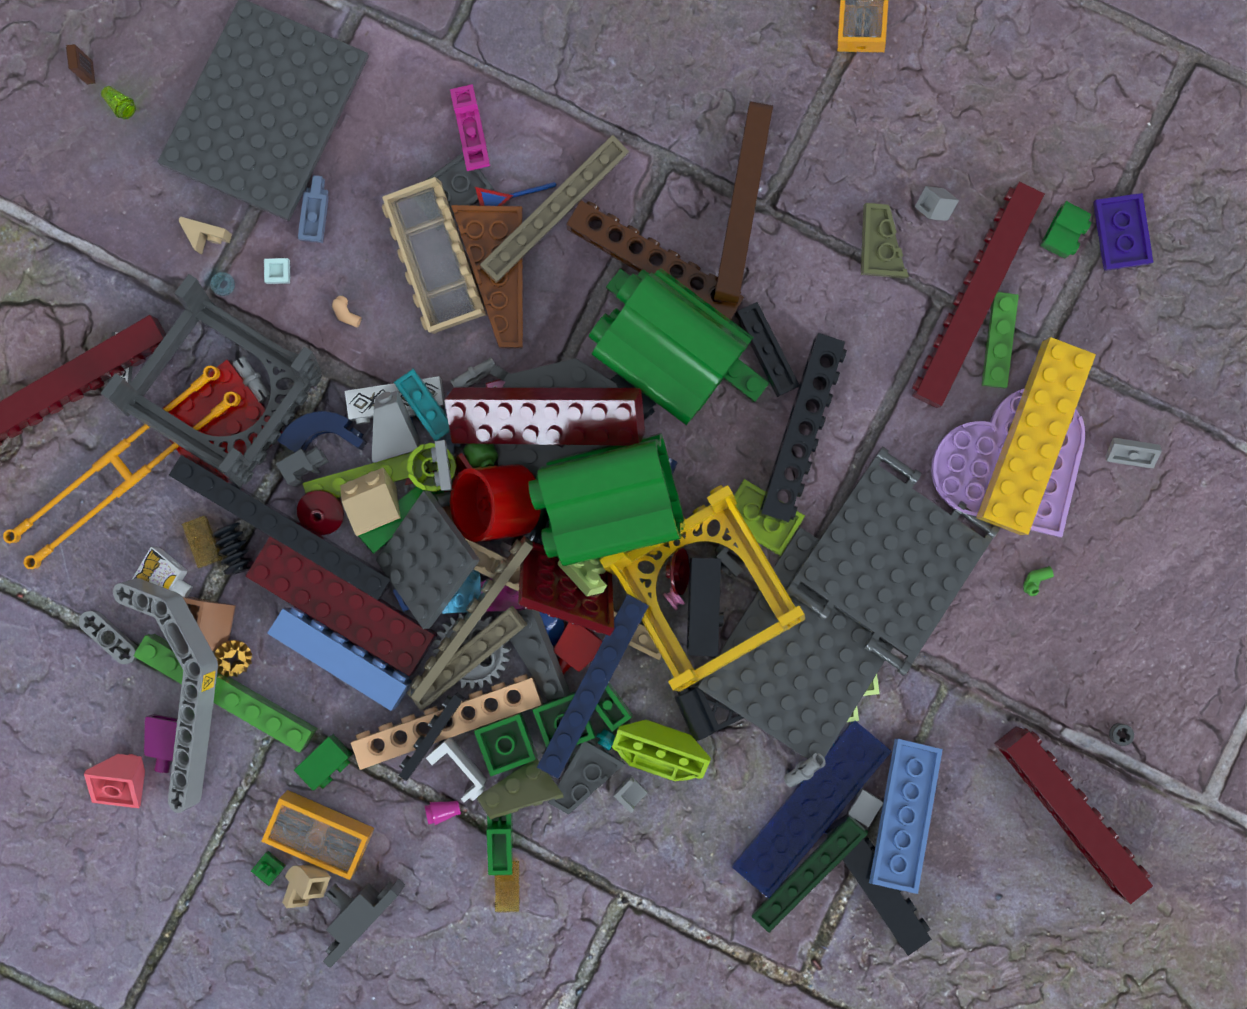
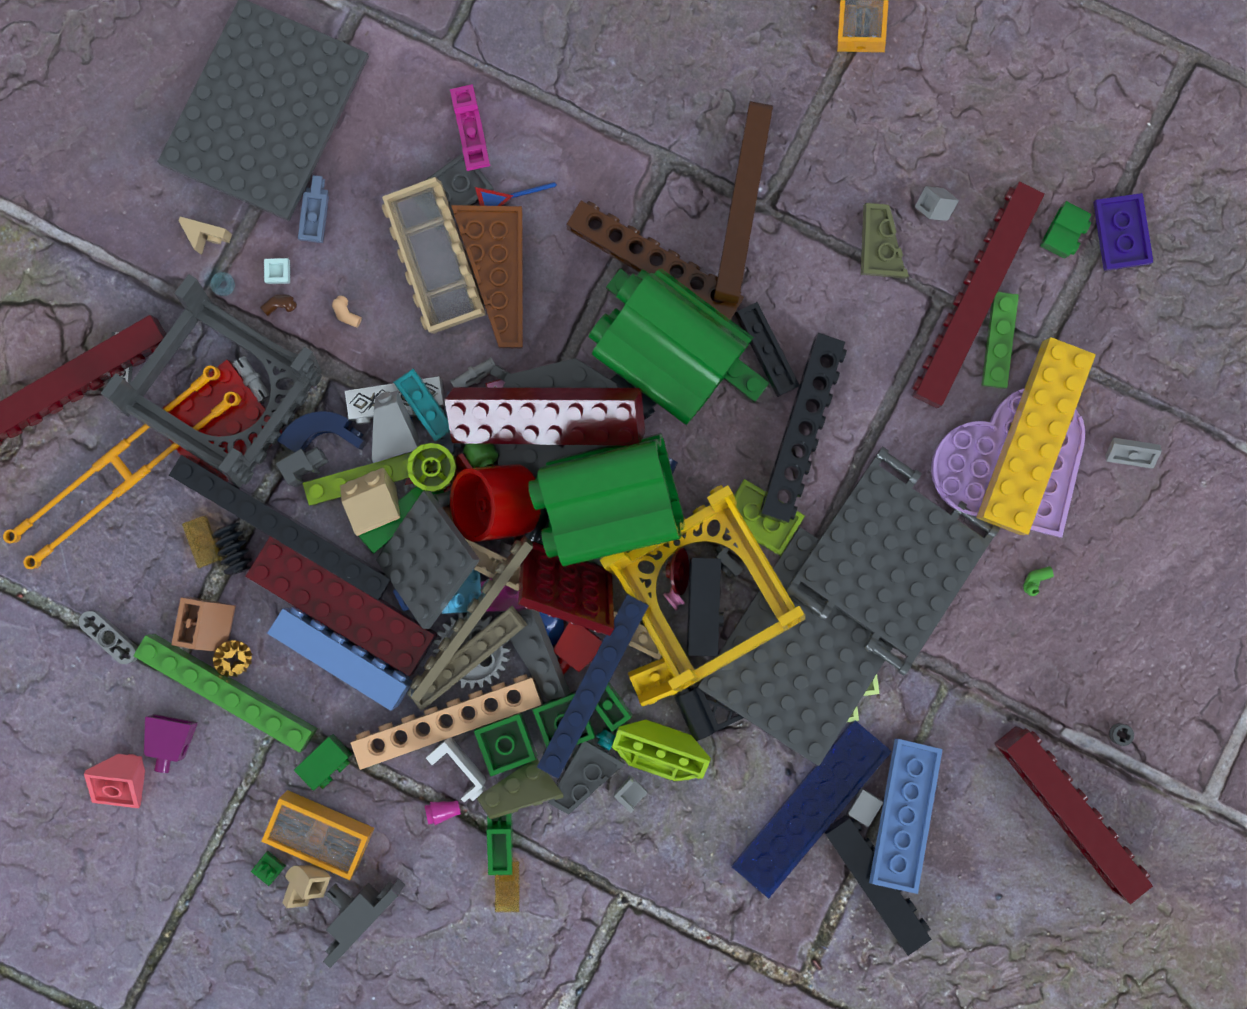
reddish brown tile [66,44,95,85] -> none
clear neon green cone [101,86,136,119] -> none
light grey beam [113,578,218,813] -> none
white torso [132,547,193,597] -> none
dark red dish [297,490,344,535] -> none
black plate [398,692,465,781] -> none
light grey plate [431,440,453,491] -> none
dark tan plate [480,135,629,283] -> none
yellowish green plate [558,558,607,596] -> none
dark green tile [751,815,868,933] -> none
light grey pin [784,753,826,788] -> none
none -> reddish brown arm [260,294,297,316]
none -> yellow bracket [628,658,679,706]

